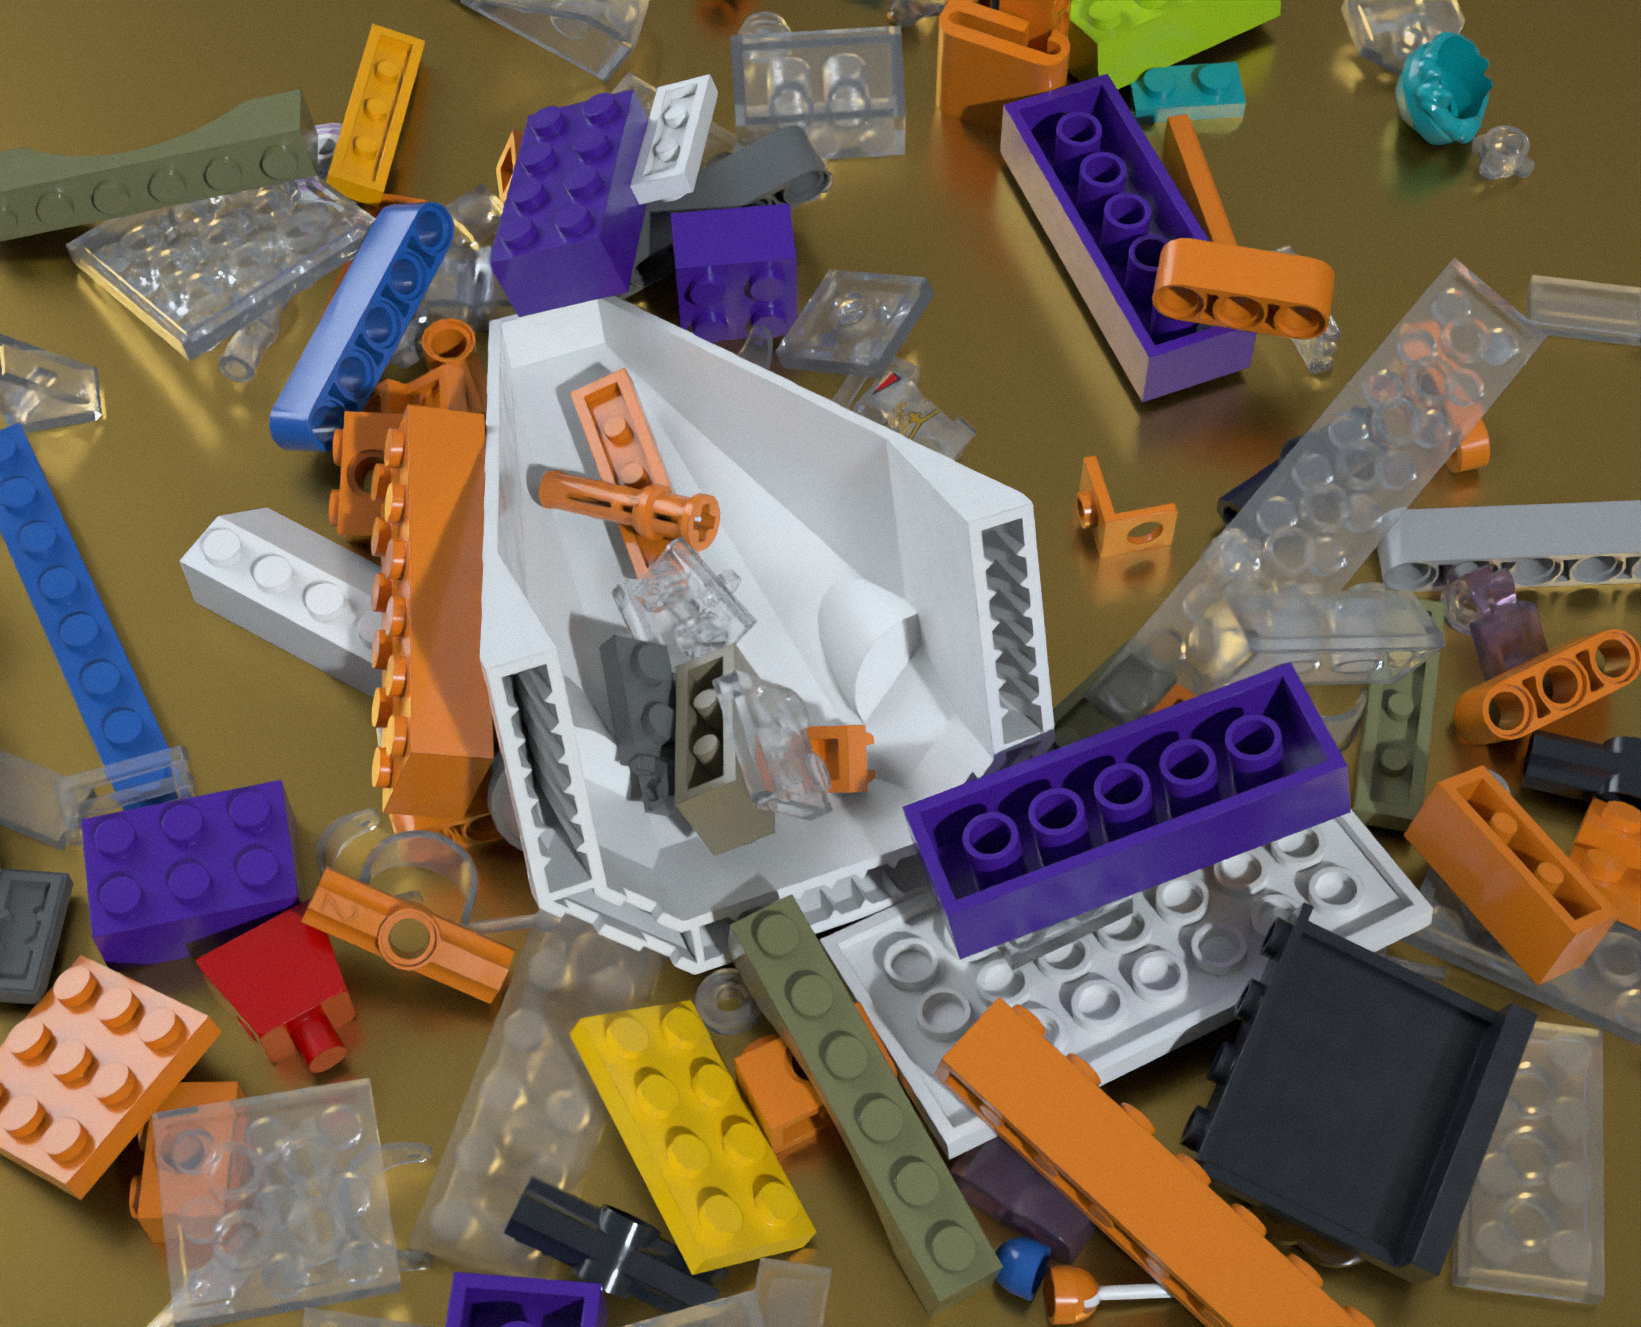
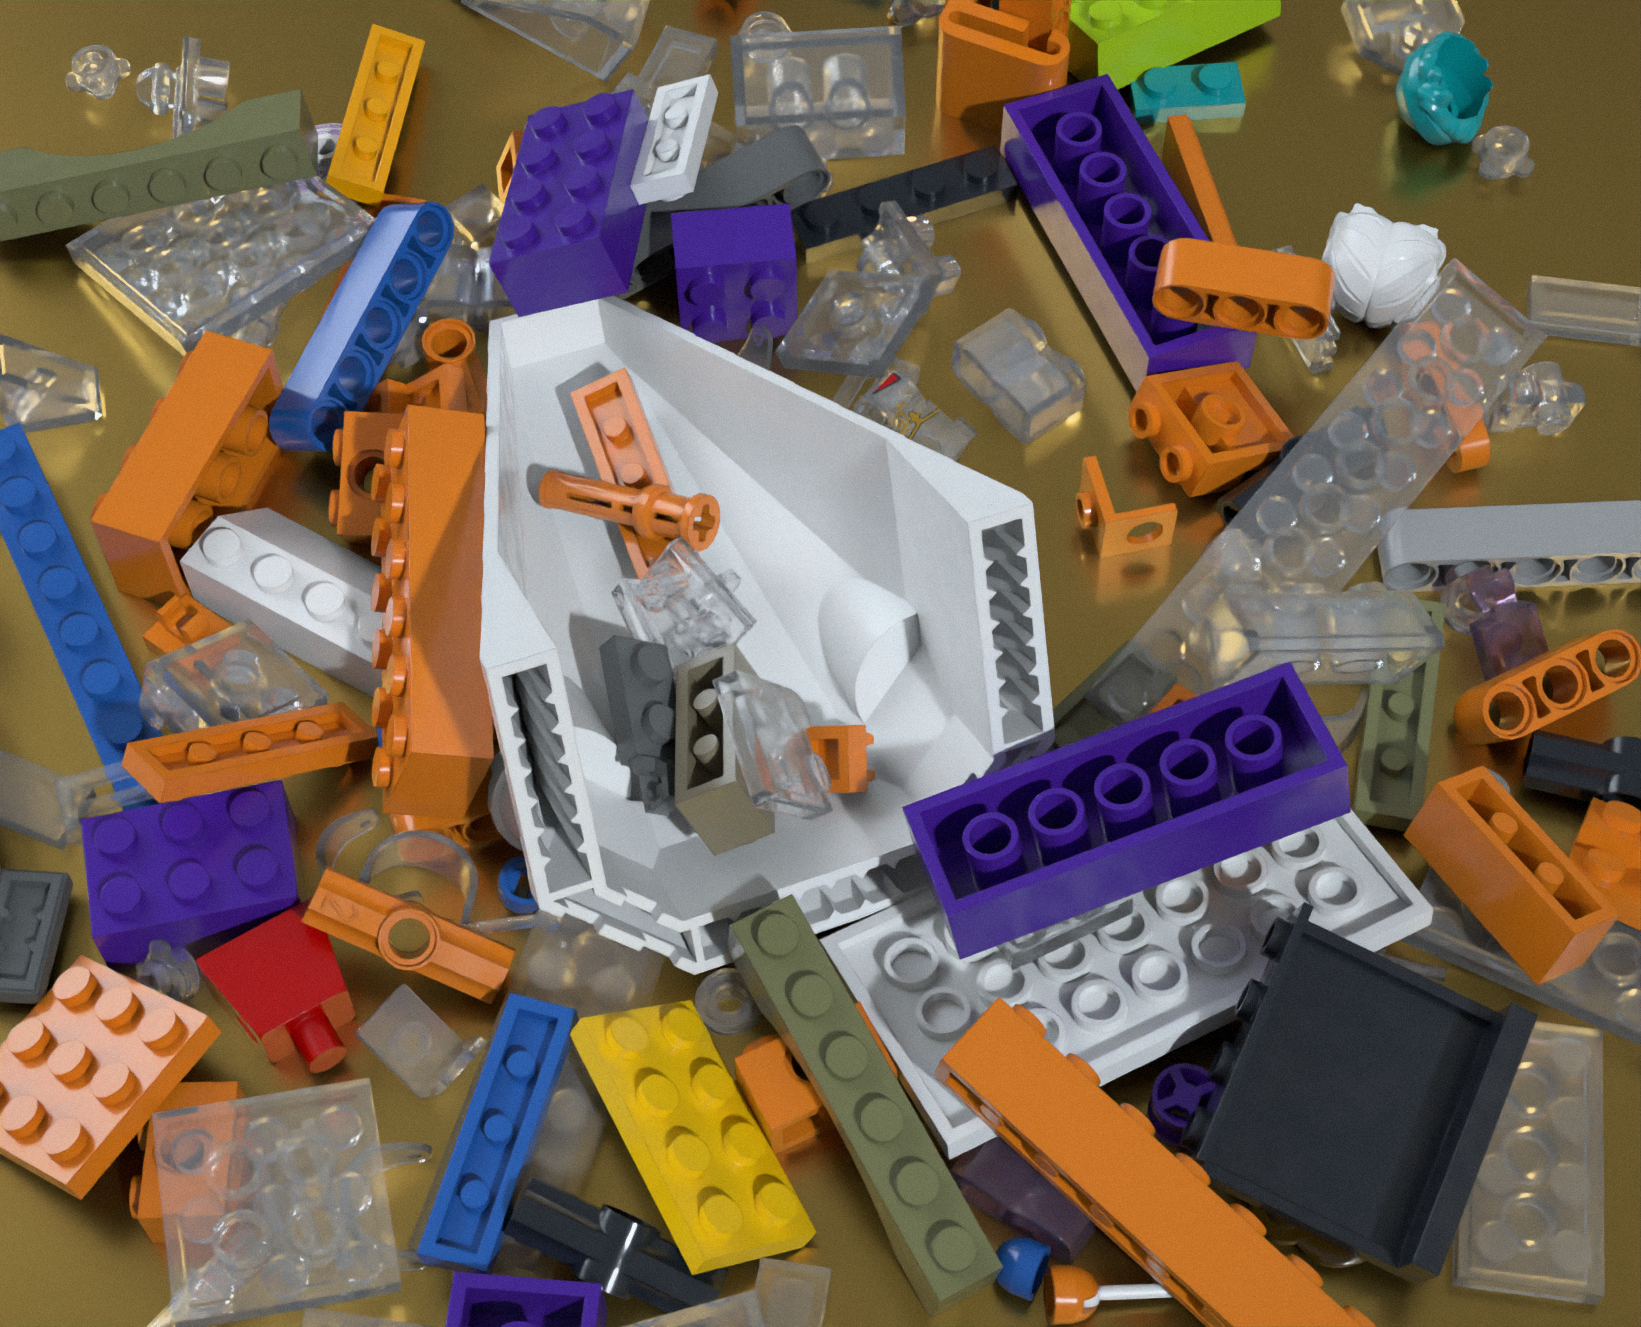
none -> clear plate [65,45,131,100]
none -> orange brick [90,330,283,605]
none -> orange plate [121,702,378,803]
none -> clear hips [135,36,229,139]
none -> clear plate [135,938,200,1002]
none -> clear plate [139,619,329,734]
none -> orange tile [142,594,236,681]
none -> clear bracket [355,984,487,1099]
none -> blue plate [416,993,579,1275]
none -> blue hinge [497,856,539,914]
none -> clear tile [631,25,717,120]
none -> black plate [790,145,1018,264]
none -> clear hips [856,201,961,317]
none -> clear brick [951,308,1086,444]
none -> orange plate [1127,361,1294,498]
none -> dark purple wheel [1146,1063,1216,1150]
none -> white hair [1322,203,1446,329]
none -> clear plate [1478,361,1586,435]

